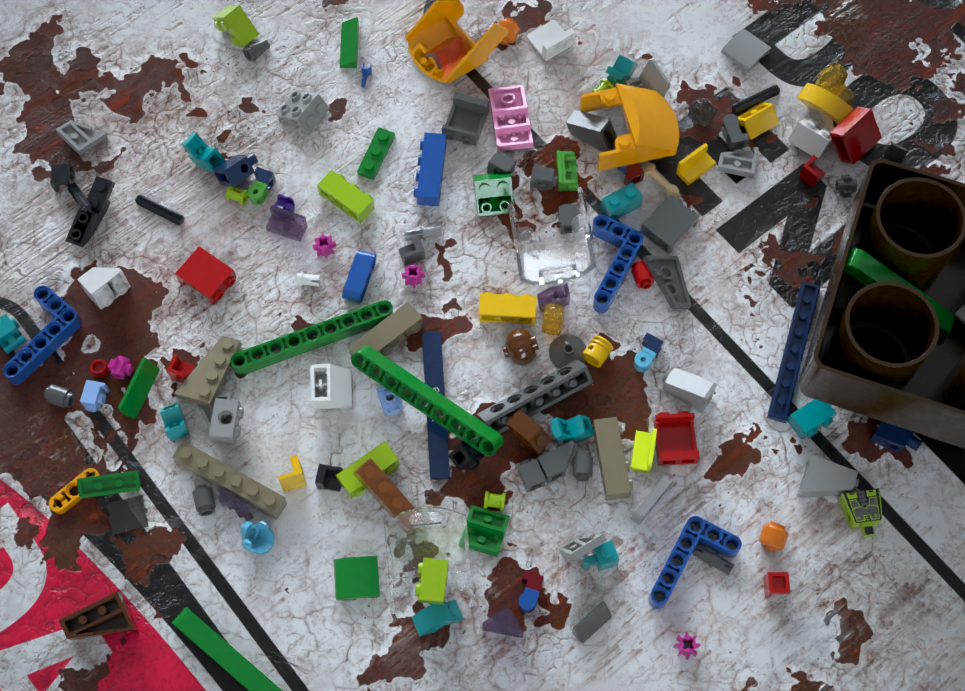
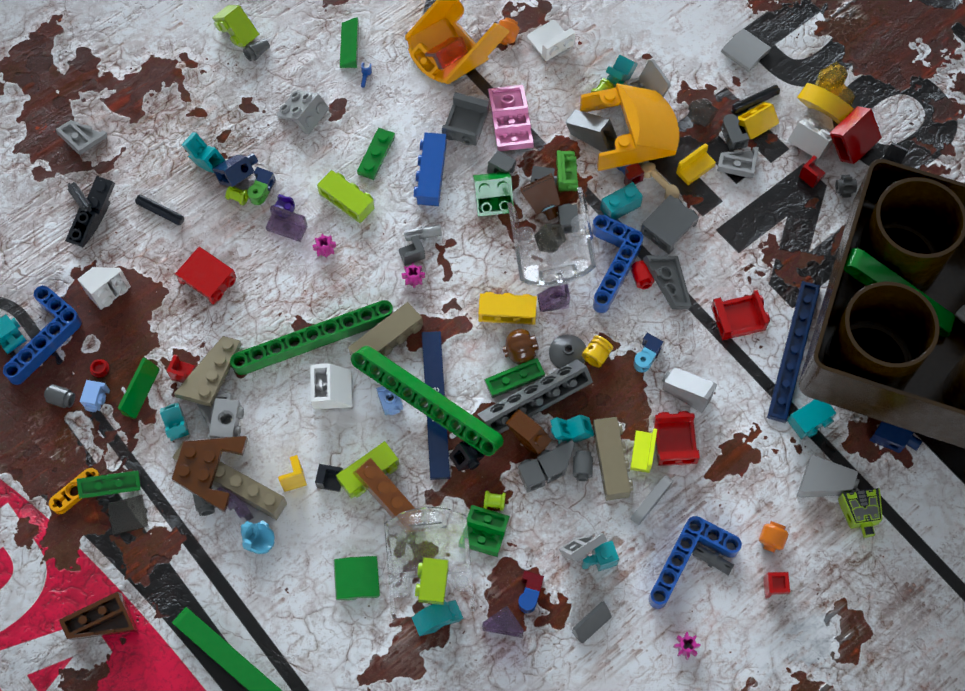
black panel [50,164,75,192] -> none
dark pink gear [108,356,134,379] -> none
white pin [296,272,320,287] -> none
blue beam [342,250,377,303] -> none
clear yellow gear [542,303,565,335] -> none
none -> reddish brown wing [172,436,248,512]
none -> green plate [484,358,545,398]
none -> reddish brown torso [520,173,560,221]
none -> clear smoke brick [534,224,566,253]
none -> red panel [711,290,770,340]

